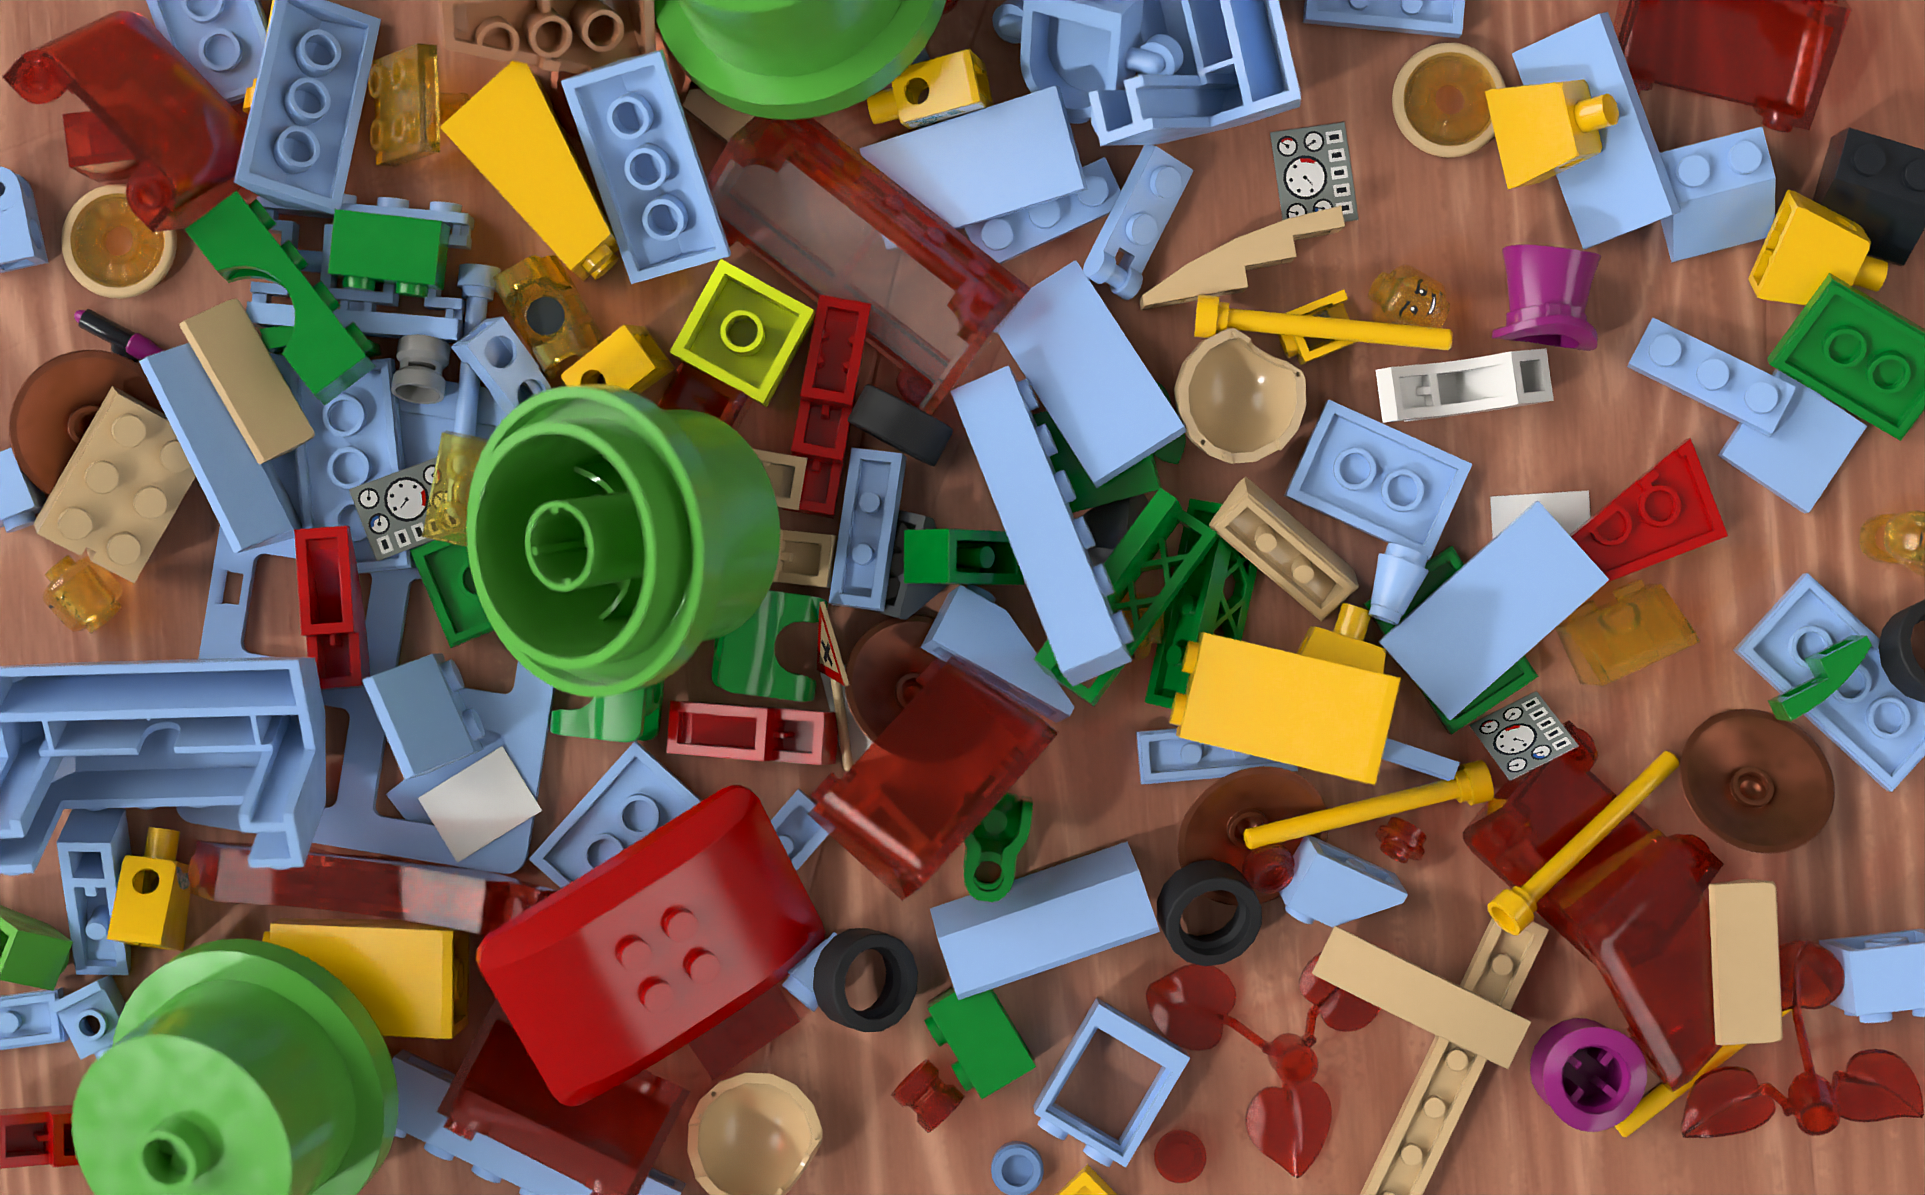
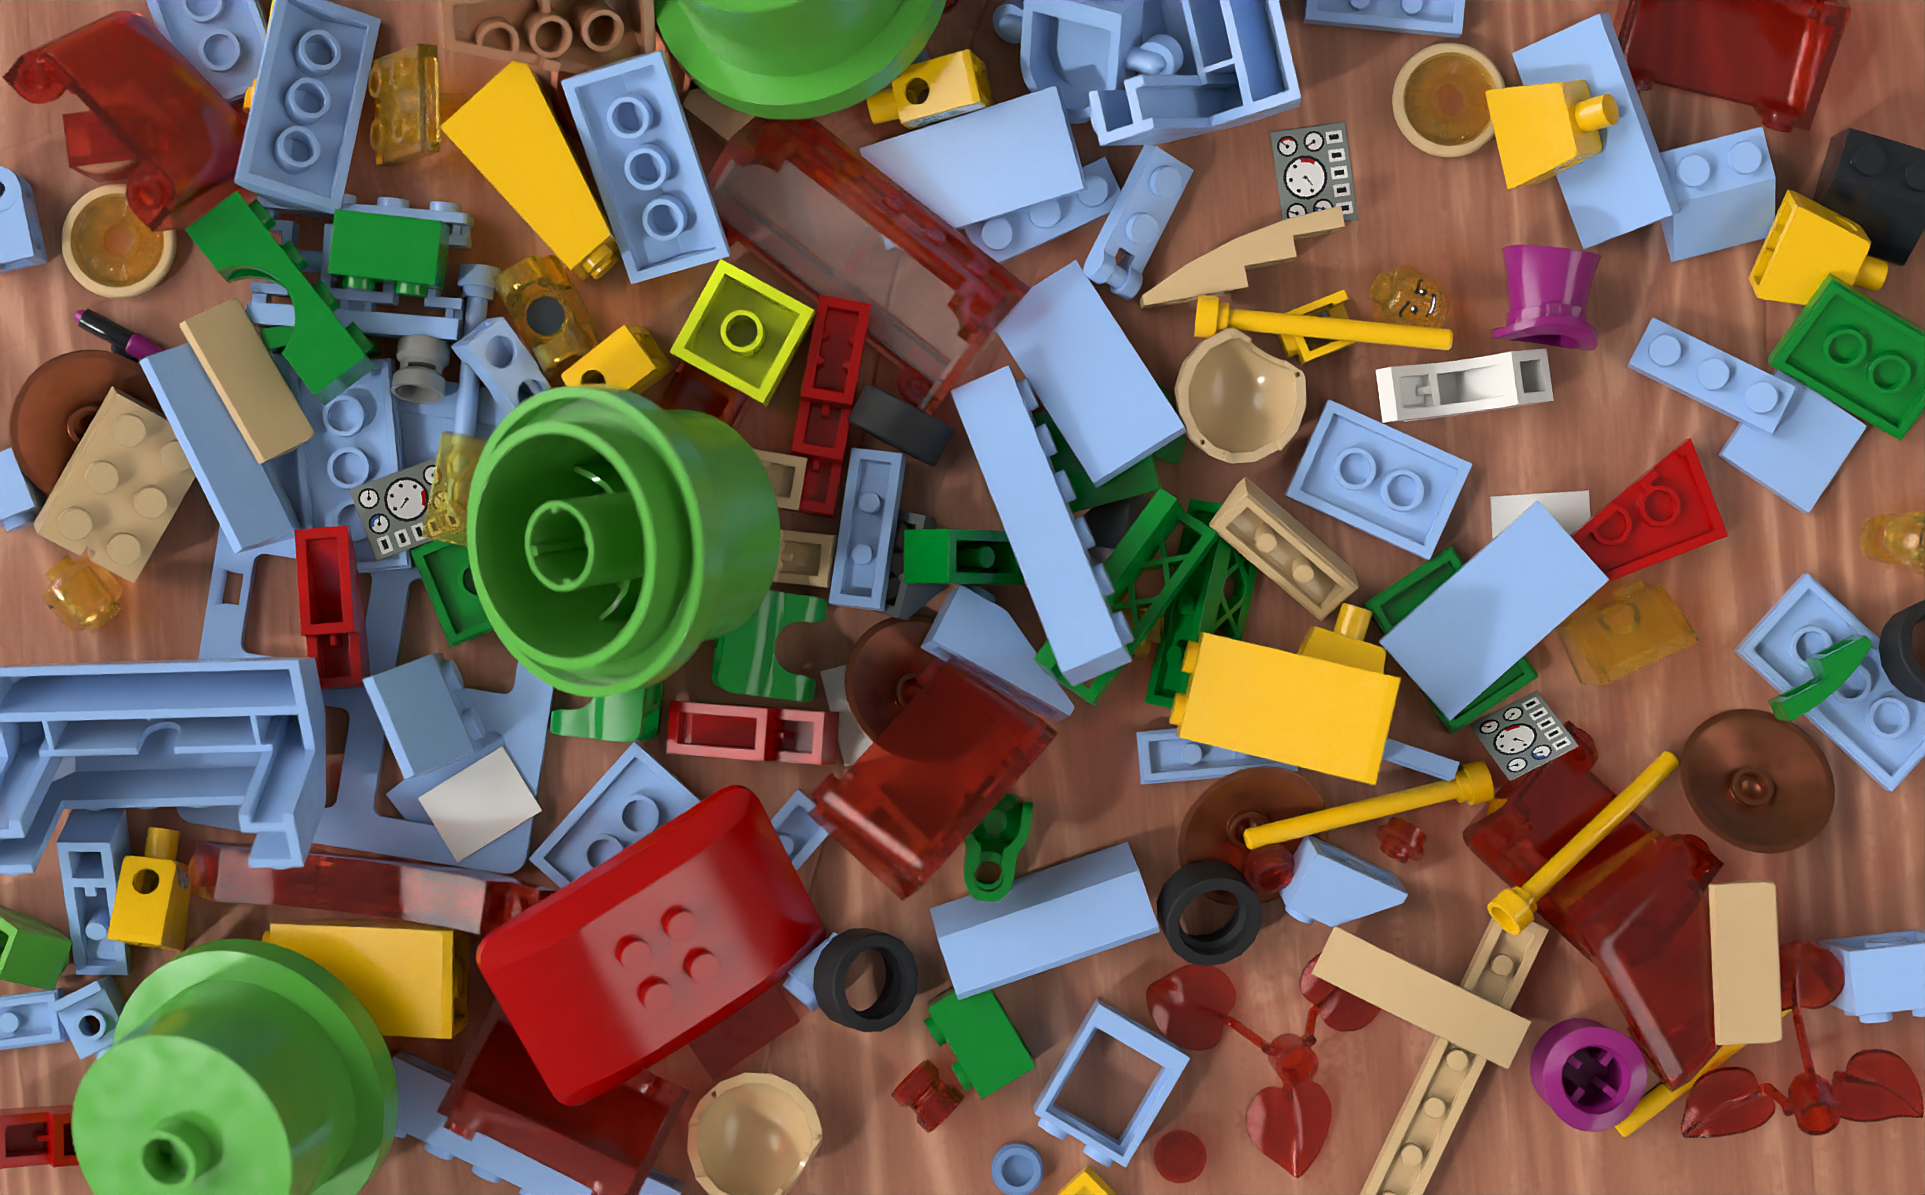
tan piece [817,601,854,772] -> none
light blue cone [1368,543,1429,625] -> none

